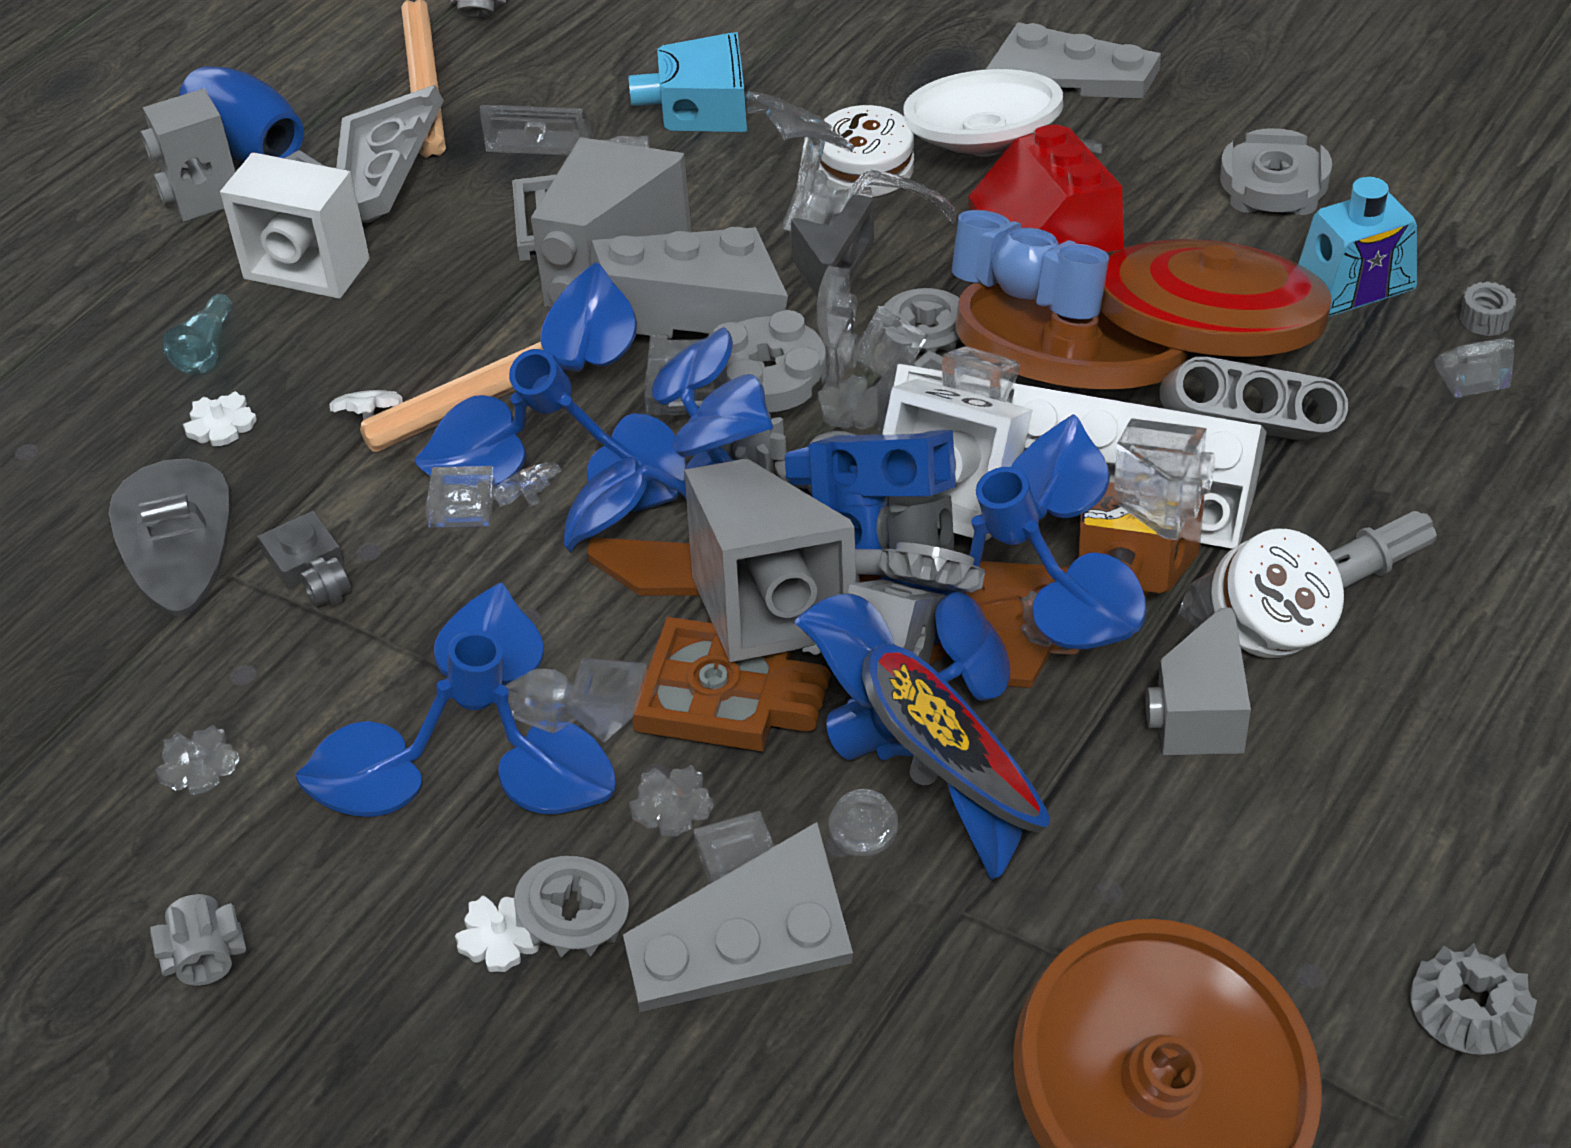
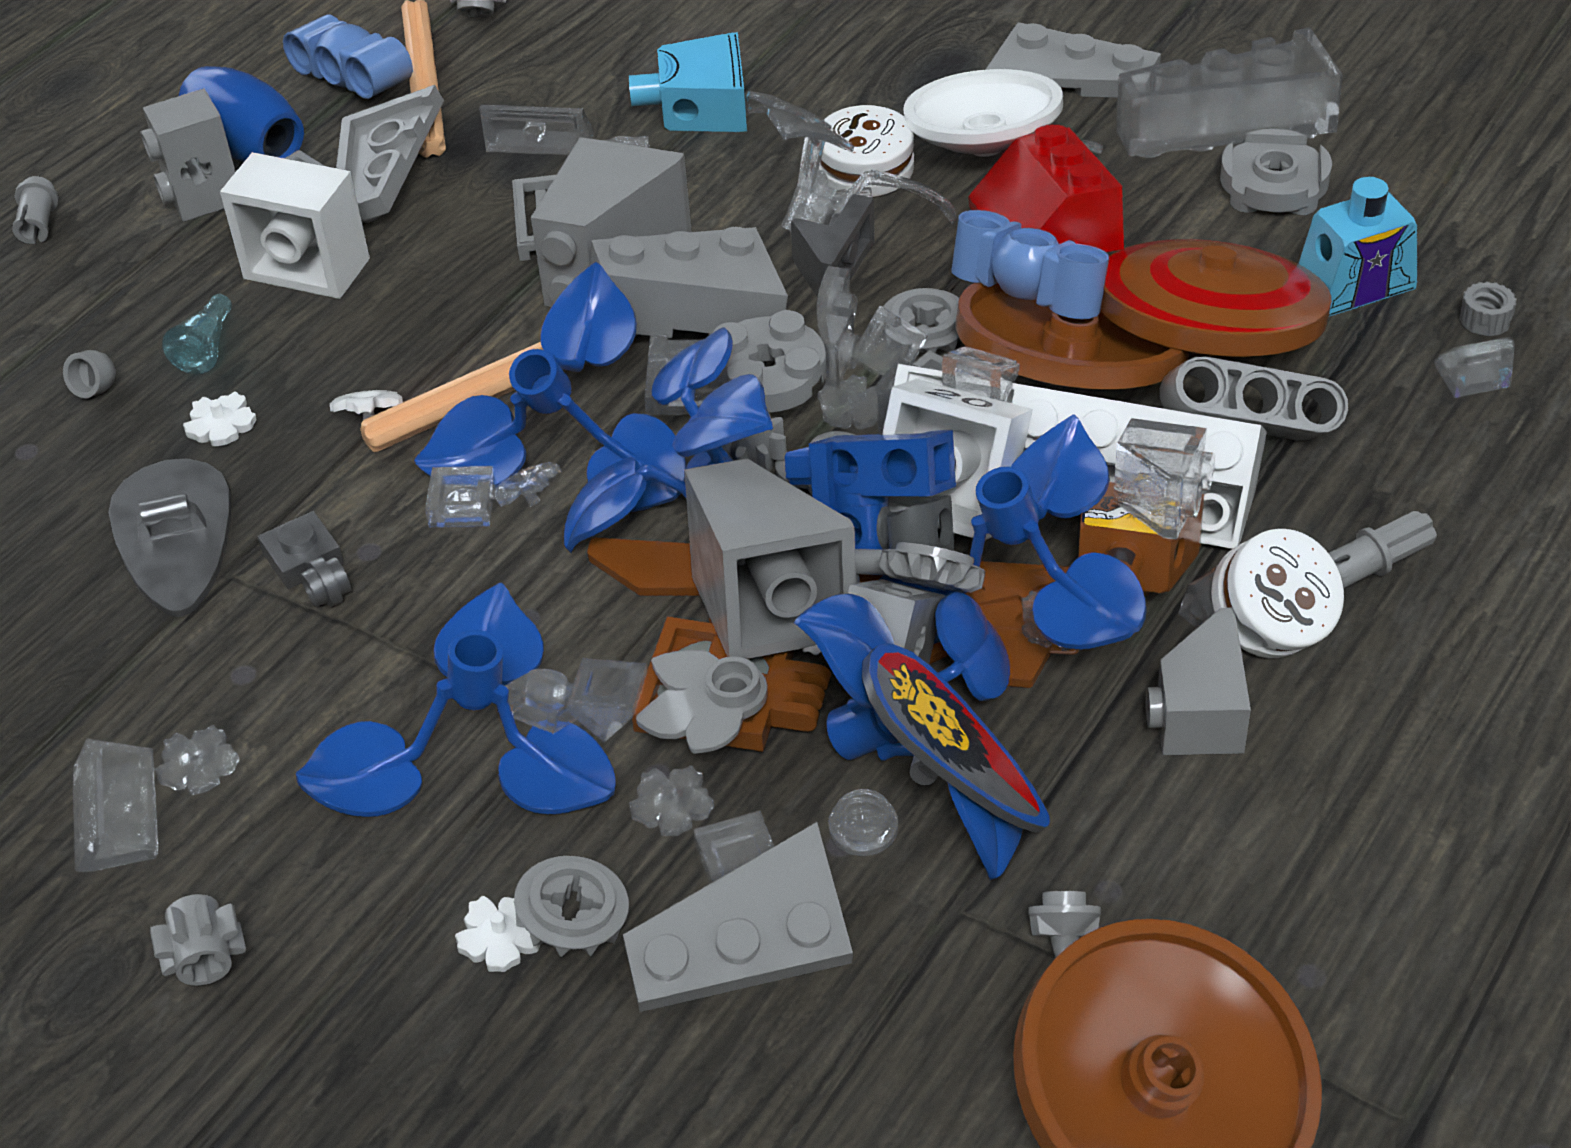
light grey gear [1411,943,1537,1055] -> none
none -> light grey pin [12,176,59,244]
none -> light grey hinge [63,350,116,398]
none -> clear slope [73,739,159,872]
none -> medium blue piece [283,14,413,99]
none -> light grey plate [636,650,768,754]
none -> light grey plate [1028,891,1101,958]
none -> clear wedge [1116,27,1343,158]

